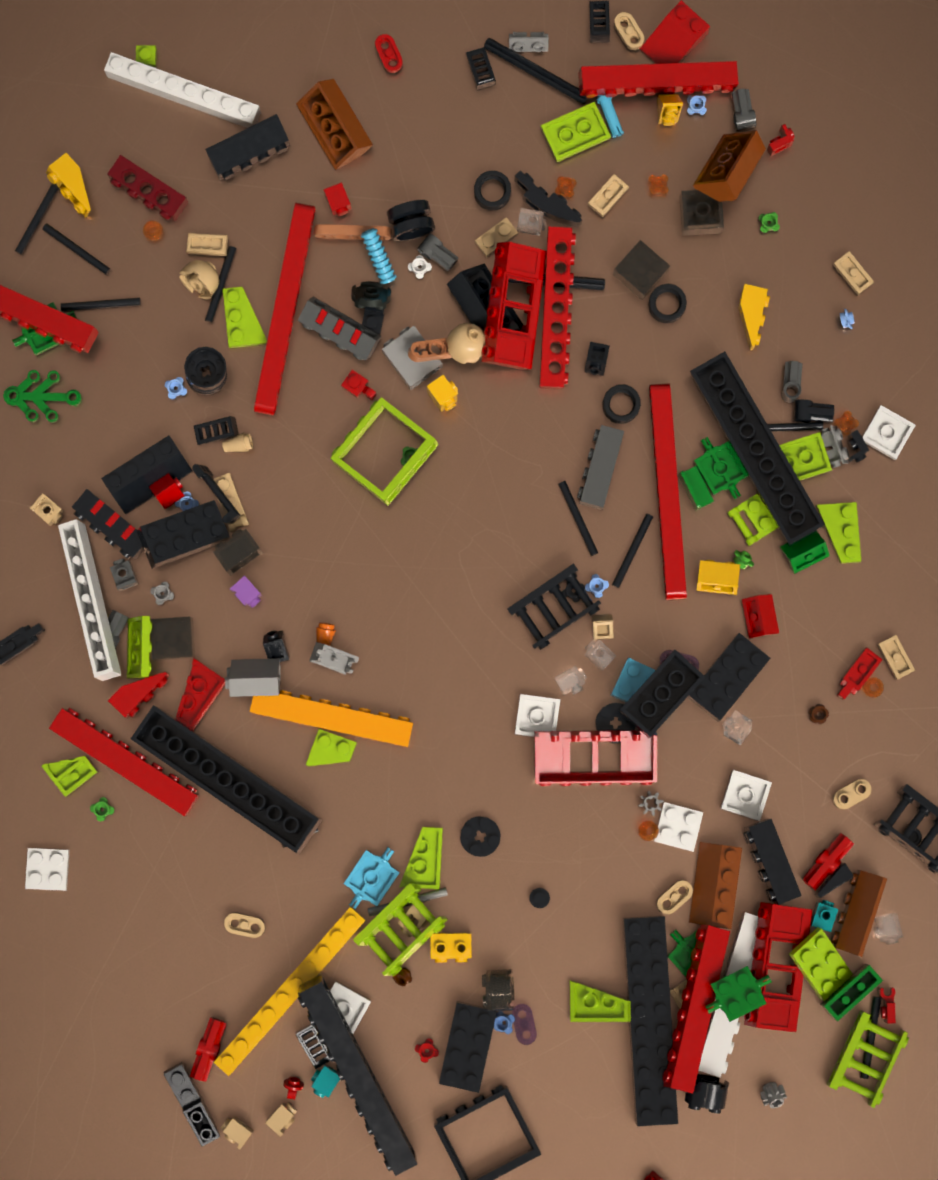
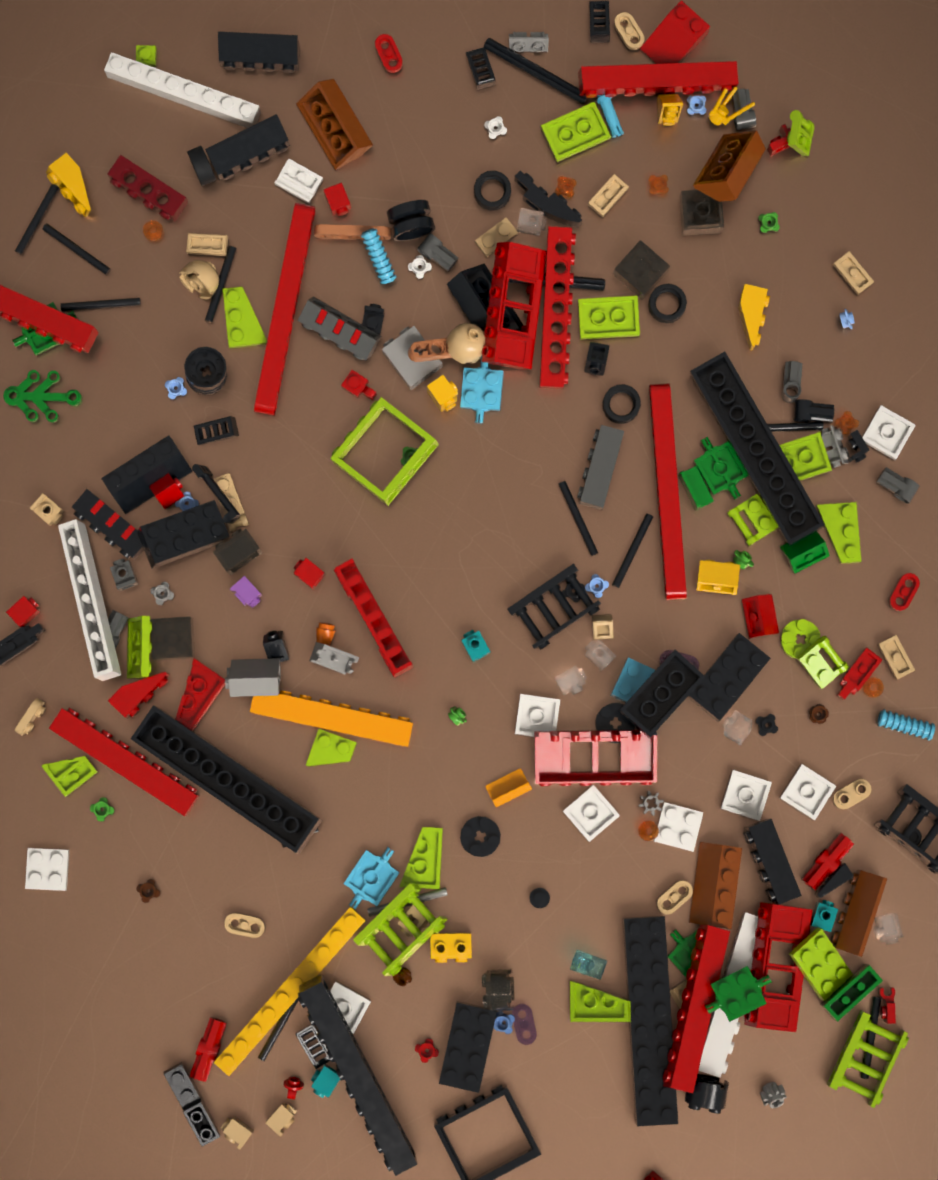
tan cone [222,432,253,453] -> none
pearl dark grey plate [351,281,391,310] -> none
none -> red brick [6,596,40,627]
none -> tan plate [15,698,46,736]
none -> reddish brown plate [136,879,160,903]
none -> black tyre [187,146,216,186]
none -> black slope [218,31,300,73]
none -> black bar [258,998,299,1062]
none -> white plate [274,159,323,204]
none -> red brick [293,558,326,590]
none -> red window [334,558,414,678]
none -> bright green plate [448,706,467,726]
none -> medium azure plate [460,357,504,424]
none -> teal brick [461,630,491,662]
none -> white plate [484,116,507,139]
none -> light orange panel [486,769,532,807]
none -> white plate [563,785,620,842]
none -> clear light blue slope [570,950,607,980]
none -> lime plate [578,296,640,340]
none -> yellow plant [708,87,755,126]
none -> black plate [756,714,778,736]
none -> lime plate [780,619,821,659]
none -> white plate [780,764,836,820]
none -> lime plate [787,110,814,156]
none -> lime plate [797,636,849,689]
none -> dark grey piece [877,467,920,504]
none -> medium azure piece [877,709,935,741]
none -> red plate [889,573,920,611]

